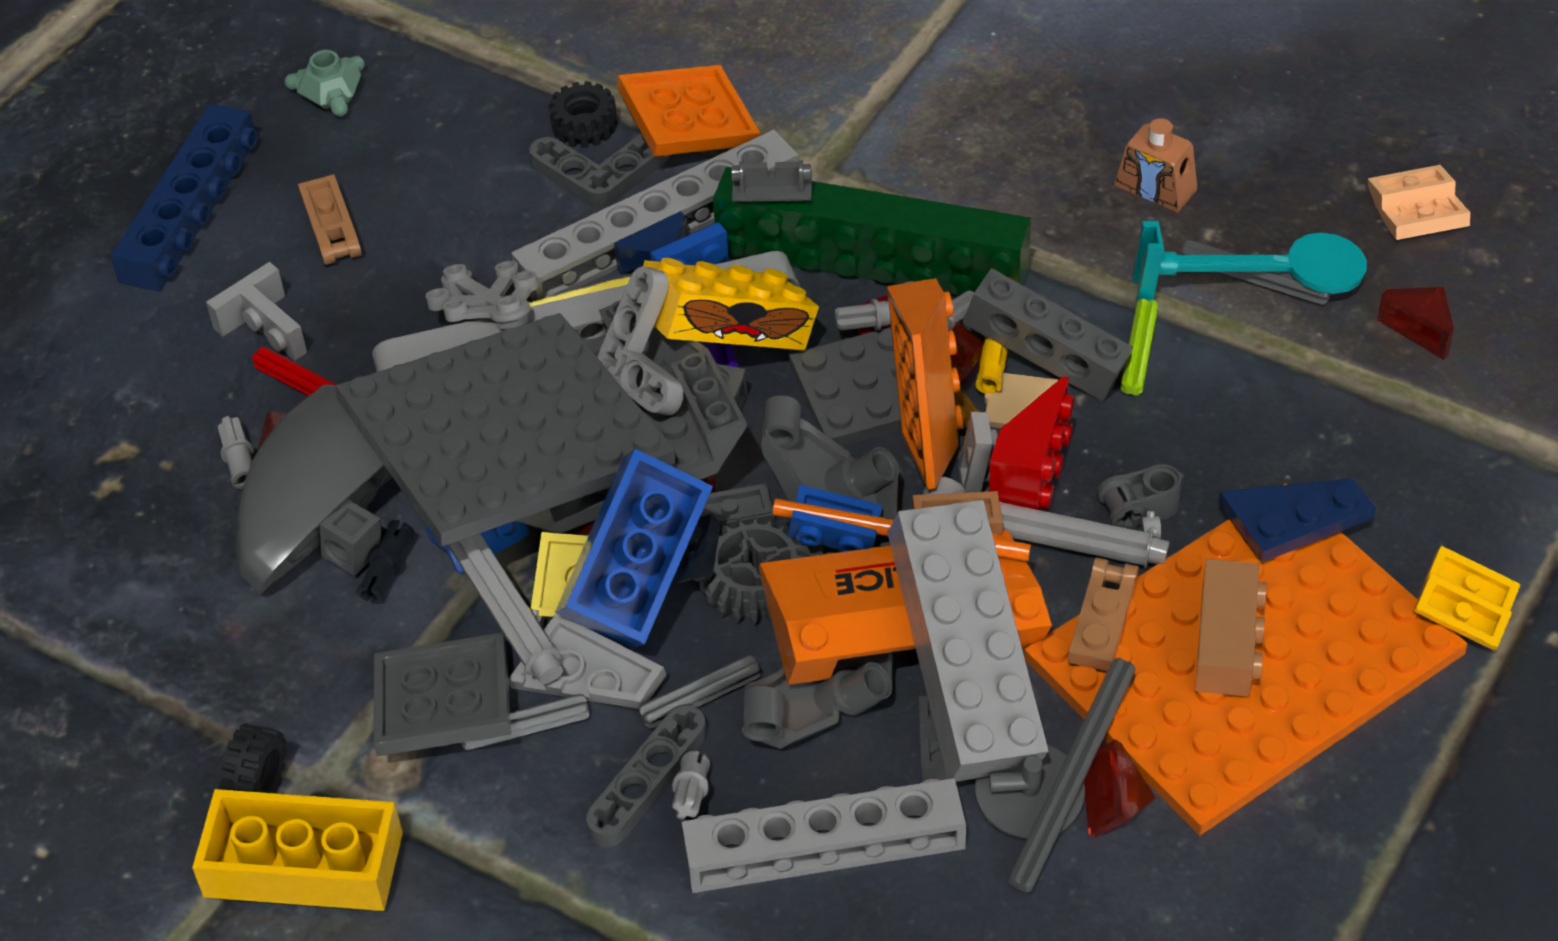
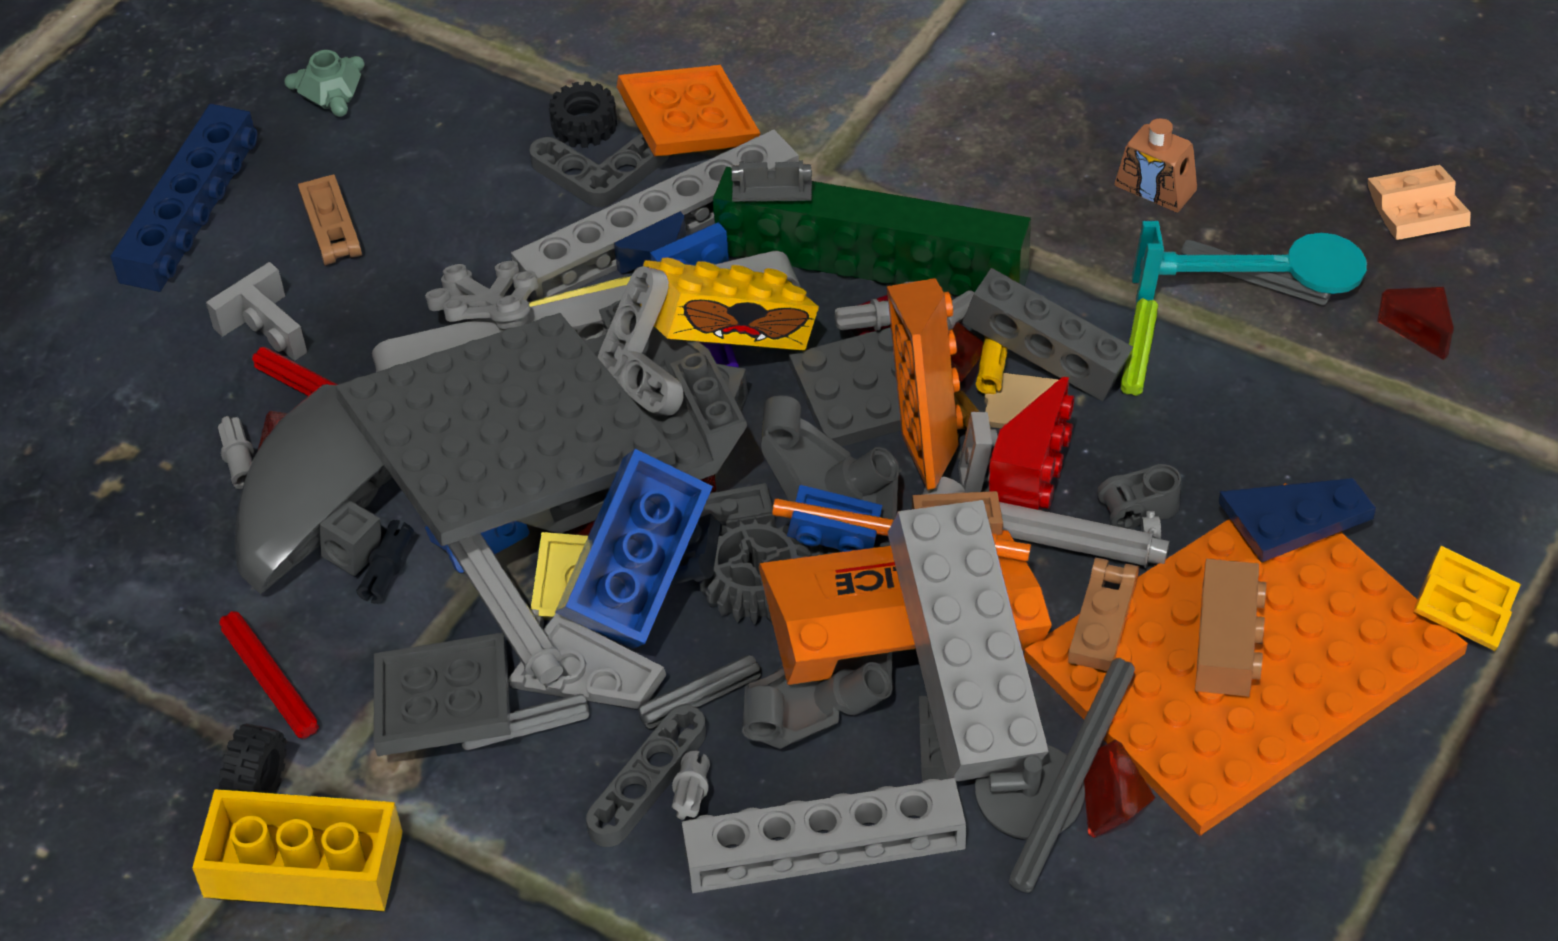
none -> red axle [219,611,319,739]

